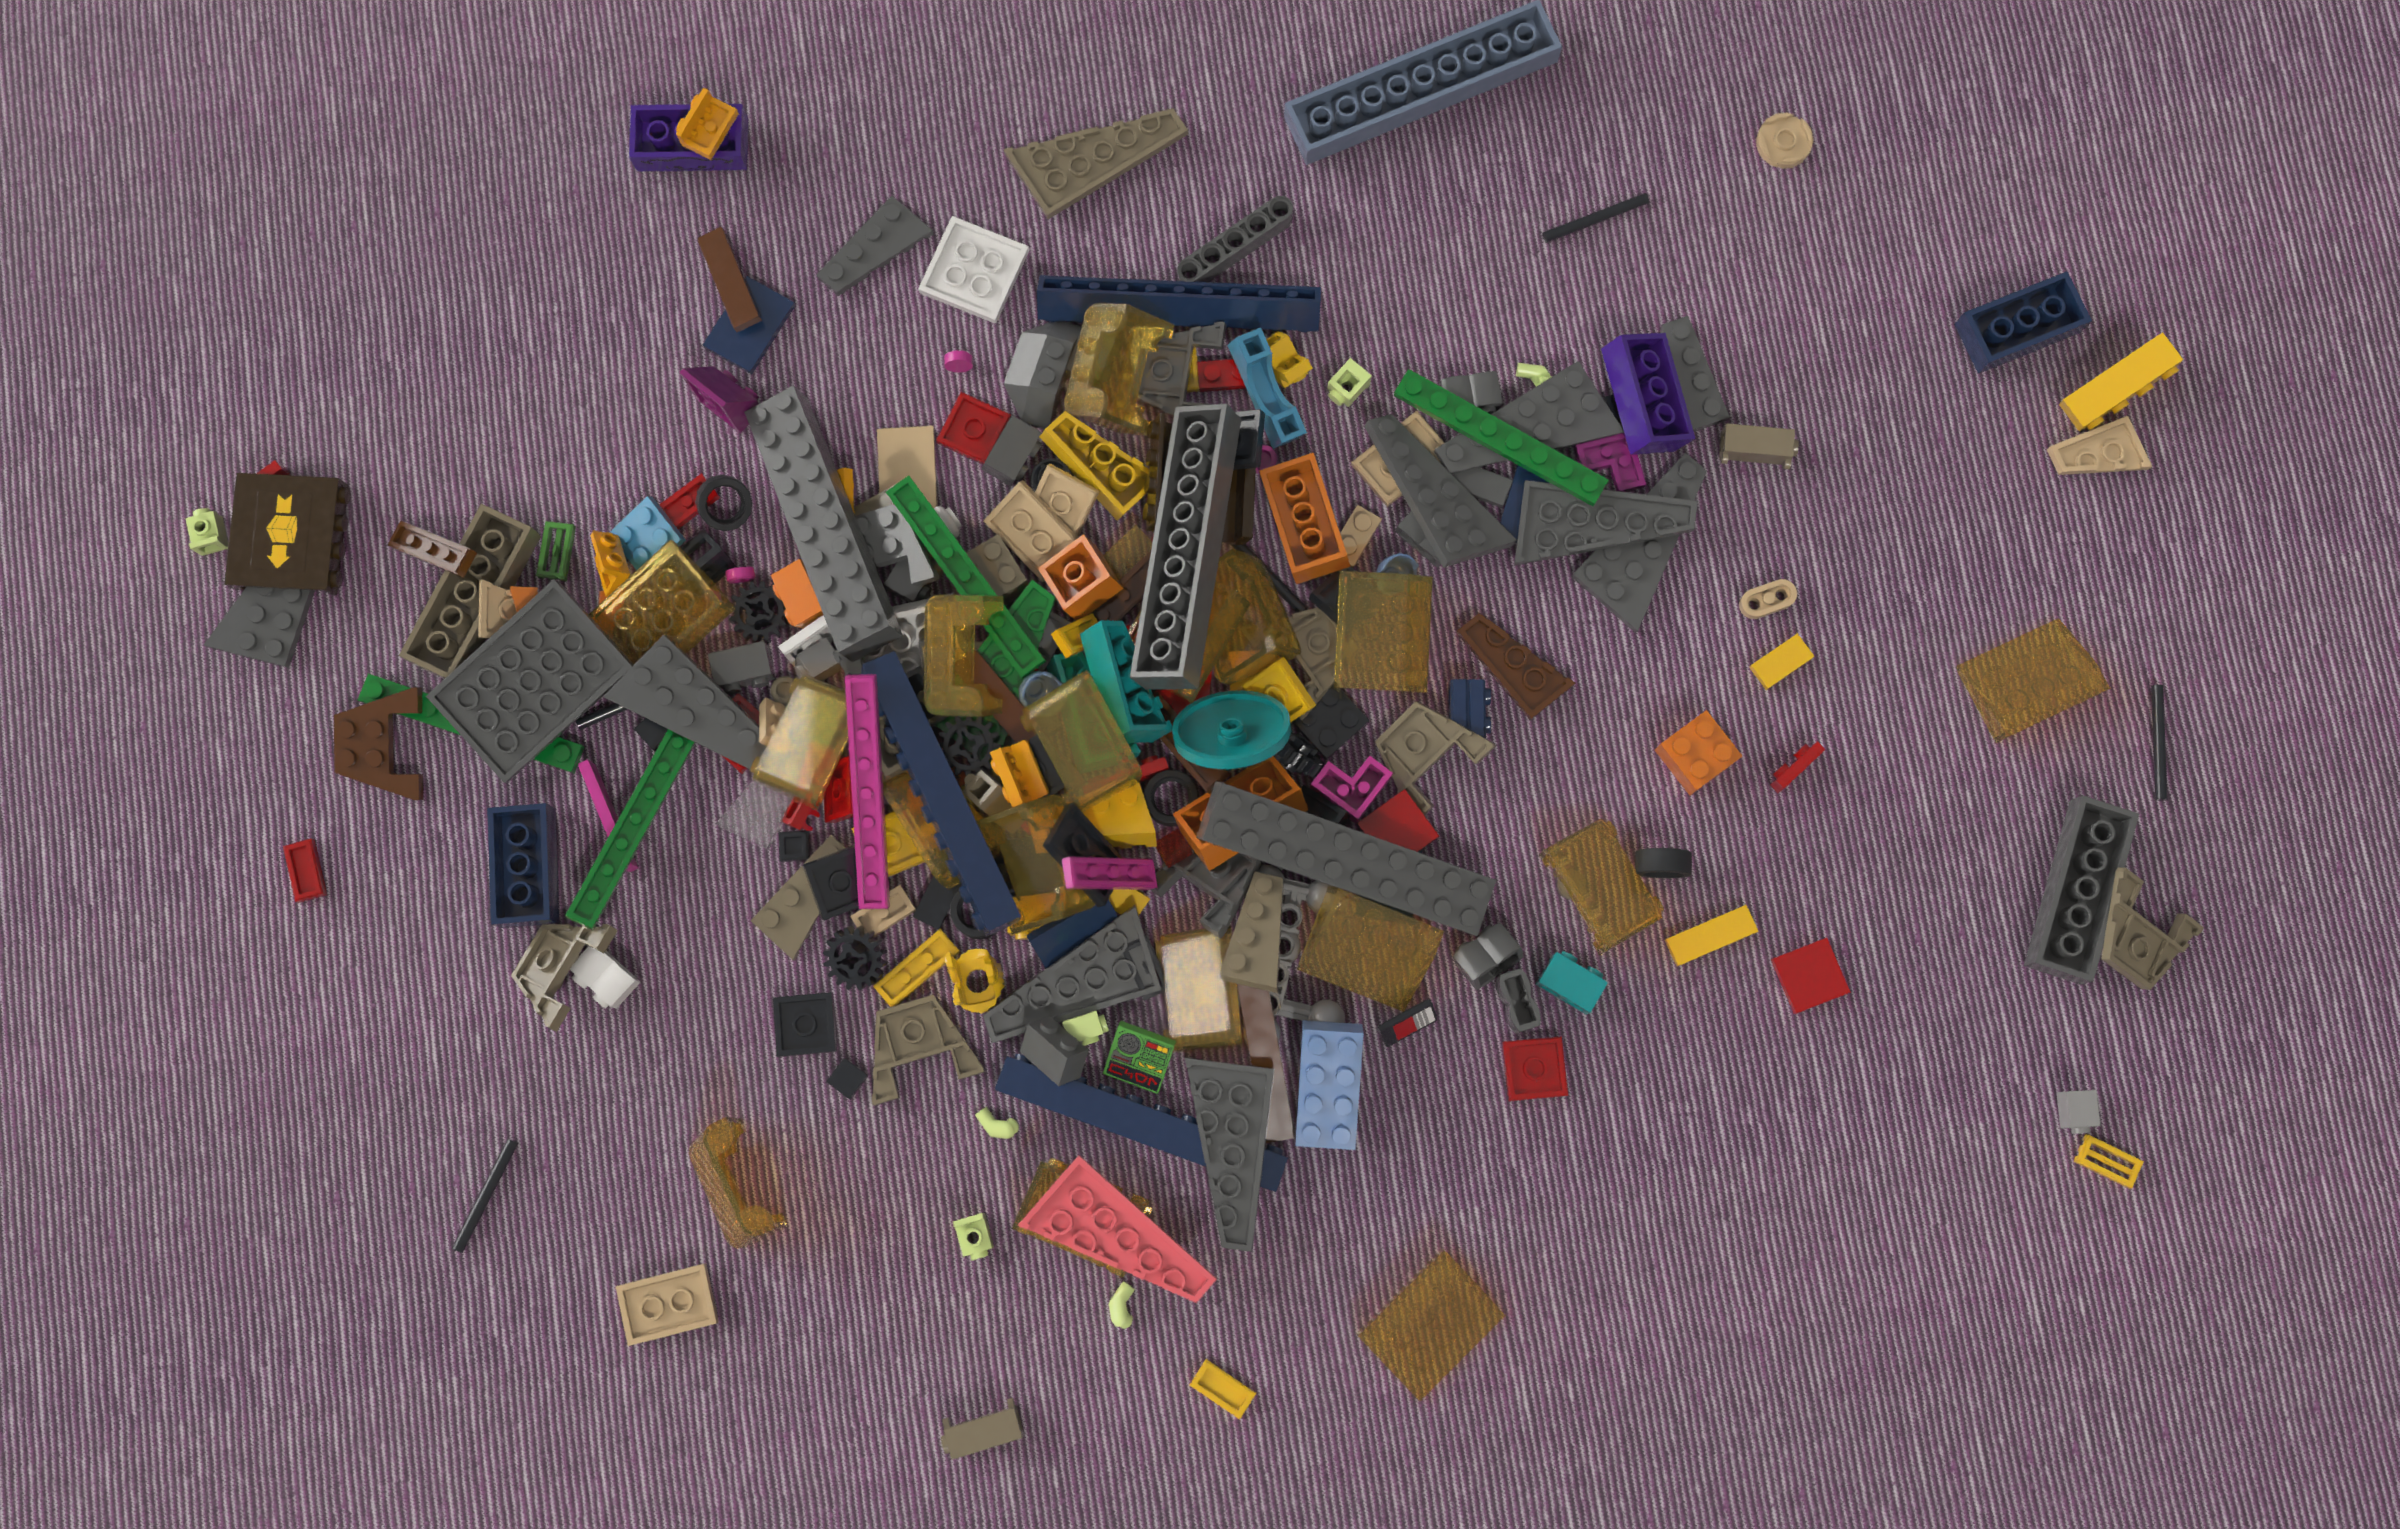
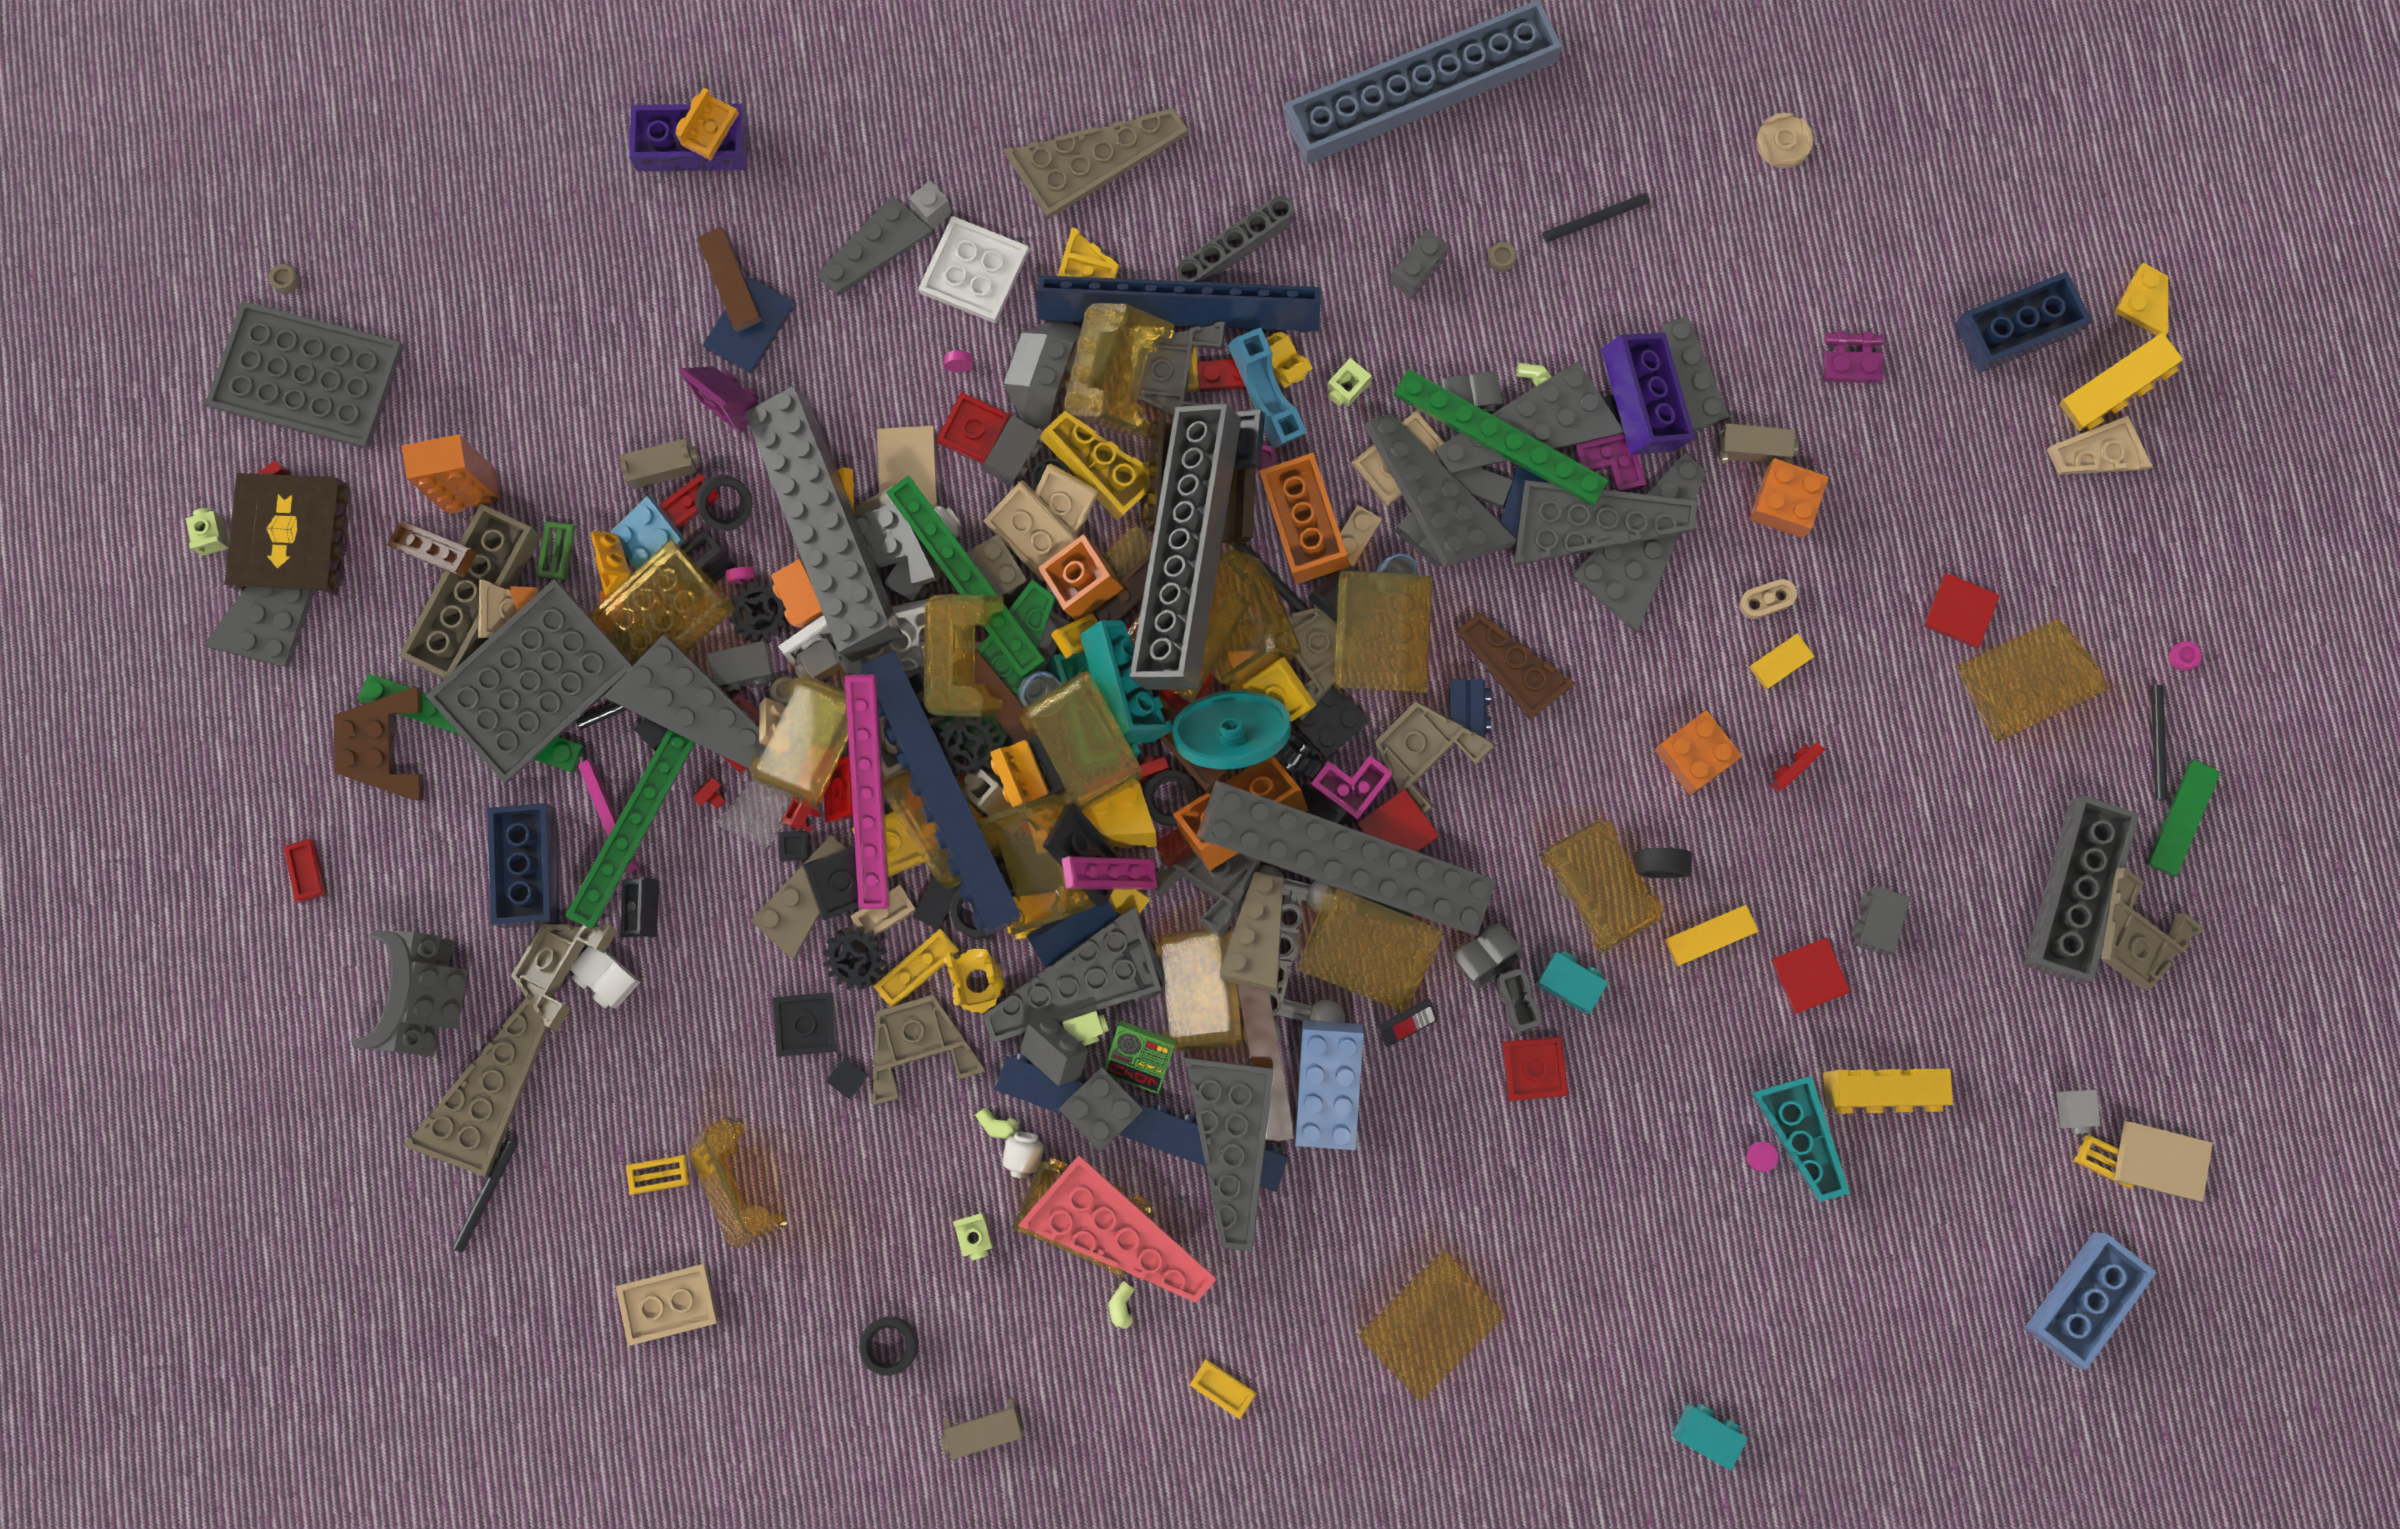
none -> dark grey plate [205,301,404,450]
none -> dark tan tile [268,264,300,294]
none -> dark grey piece [351,930,468,1057]
none -> orange brick [402,434,500,513]
none -> dark tan wing [403,998,548,1177]
none -> dark tan brick [619,438,700,490]
none -> black slope [620,877,659,938]
none -> yellow tile [626,1155,691,1195]
none -> red tile [691,775,726,809]
none -> black tyre [859,1316,919,1376]
none -> light grey brick [909,181,952,230]
none -> white head [1003,1132,1044,1178]
none -> yellow wing [1058,227,1119,278]
none -> dark grey plate [1059,1067,1144,1153]
none -> dark grey brick [1390,229,1449,300]
none -> dark tan tile [1488,242,1517,272]
none -> teal brick [1671,1403,1748,1471]
none -> dark pink tile [1746,1142,1778,1172]
none -> orange brick [1749,458,1829,538]
none -> teal wedge [1750,1076,1850,1202]
none -> magenta plate [1823,330,1883,383]
none -> yellow wedge [1823,1069,1953,1114]
none -> dark grey brick [1852,886,1911,956]
none -> red tile [1923,573,2000,649]
none -> medium blue brick [2024,1232,2157,1370]
none -> yellow wing [2114,263,2168,336]
none -> tan tile [2114,1122,2213,1202]
none -> green tile [2146,759,2221,877]
none -> dark pink tile [2169,641,2202,671]

